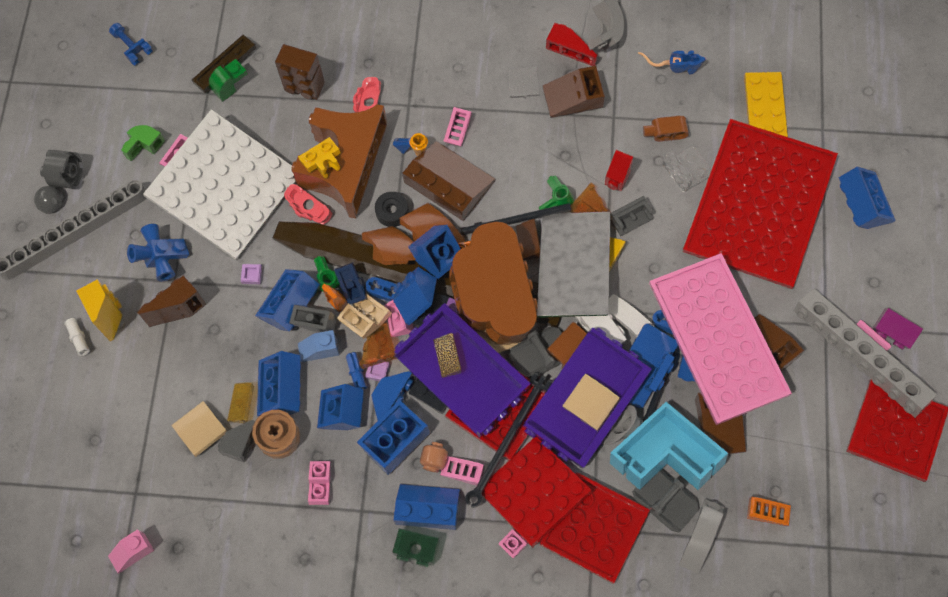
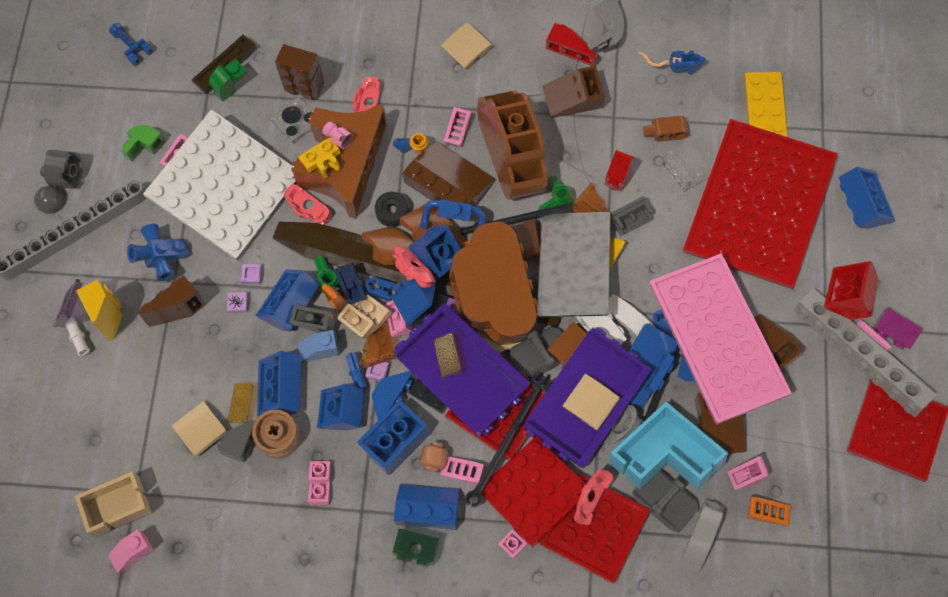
none -> clear purple piece [53,279,83,327]
none -> tan piece [75,471,152,538]
none -> lavender tile [227,292,248,313]
none -> clear tile [270,96,313,144]
none -> bright pink piece [322,121,353,149]
none -> coral piece [392,246,436,288]
none -> blue piece [420,199,486,229]
none -> tan slope [441,22,492,70]
none -> dark orange brick [477,90,547,200]
none -> coral piece [574,468,613,525]
none -> bright pink slope [727,456,769,490]
none -> red slope [824,261,878,320]

